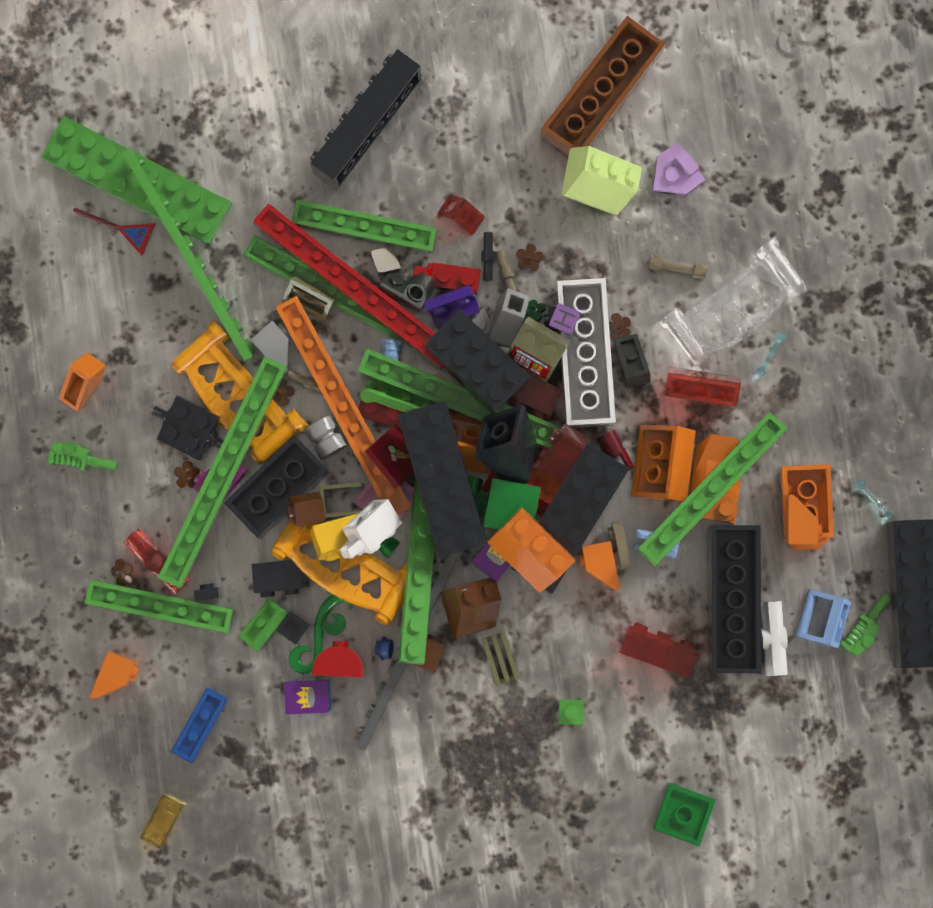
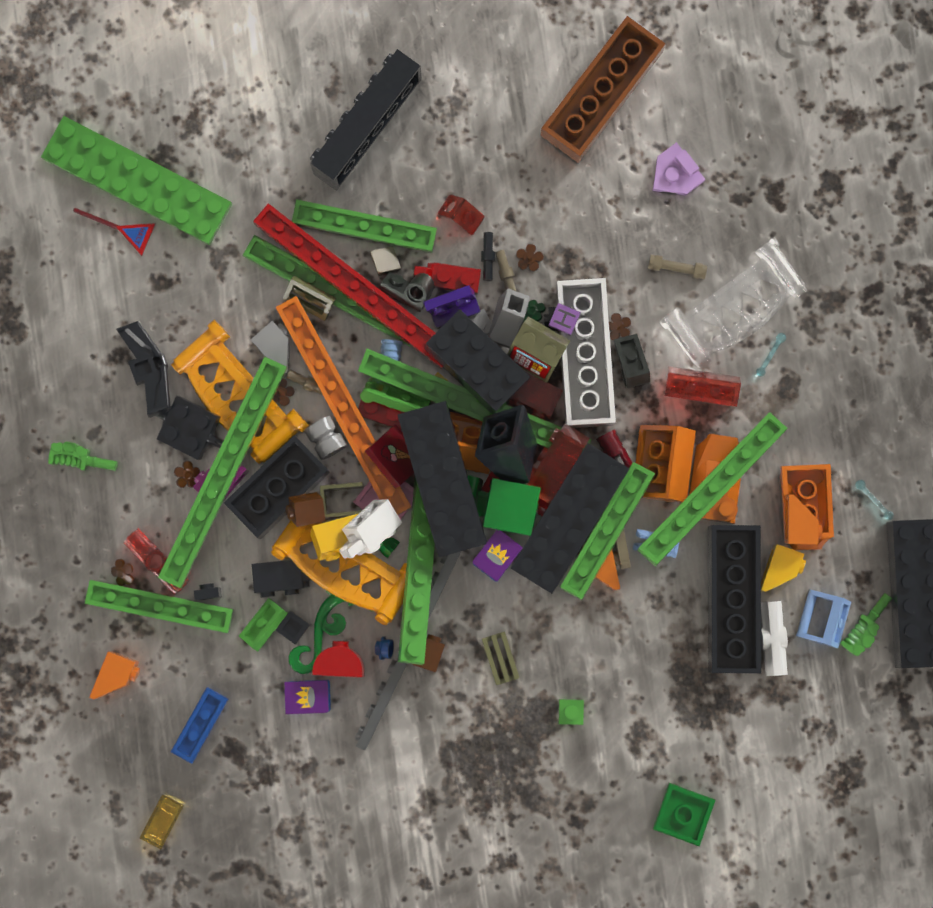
orange slope [58,352,106,412] -> none
bright green plate [122,147,255,363] -> none
reddish brown slope [440,577,502,639] -> none
orange slope [487,507,575,593] -> none
yellowish green slope [561,146,642,215] -> none
clear red brick [618,622,699,678] -> none
none -> black plate [116,321,171,418]
none -> bright green plate [560,462,655,600]
none -> yellow slope [761,544,806,592]

